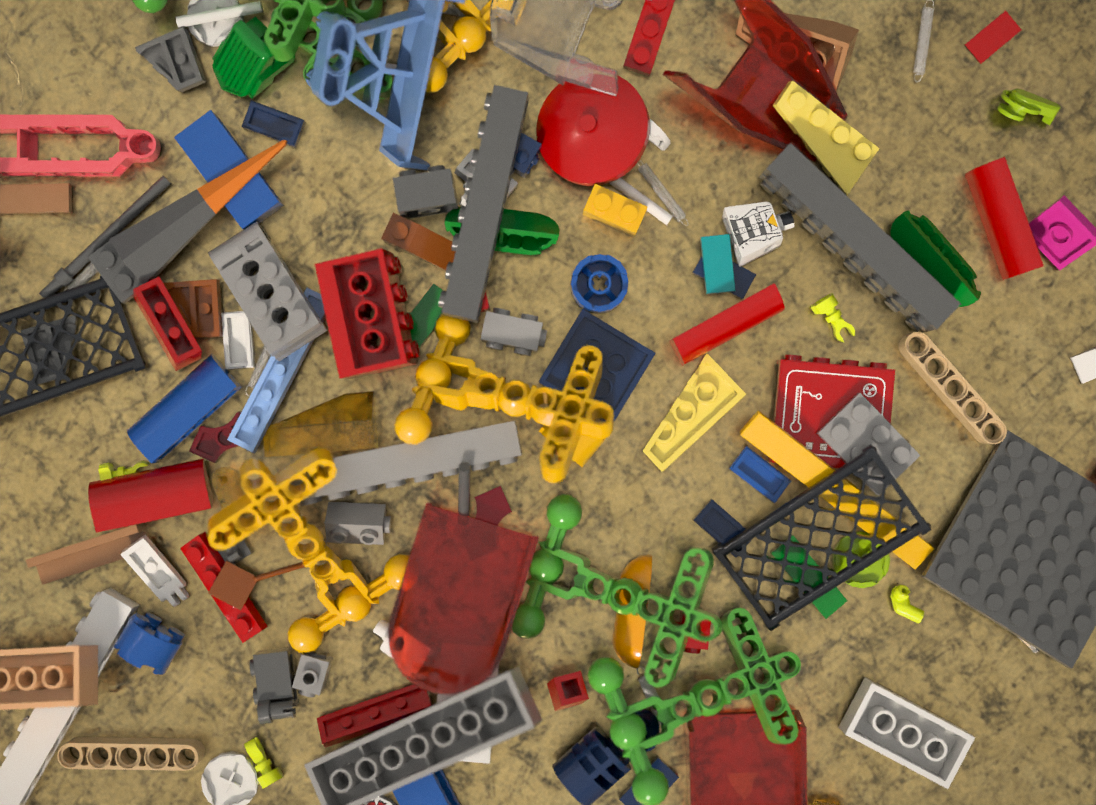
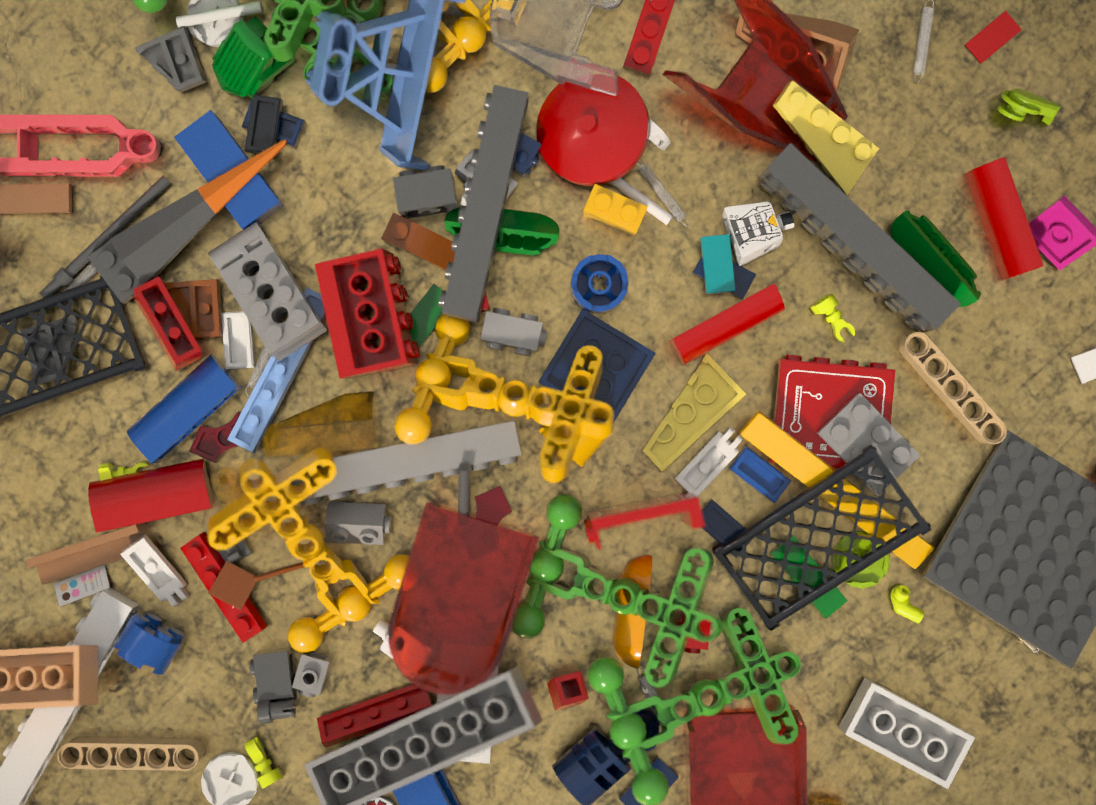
none -> white sticker [54,565,110,607]
none -> black tile [244,94,283,154]
none -> red panel [584,491,705,549]
none -> white hinge [674,427,744,496]

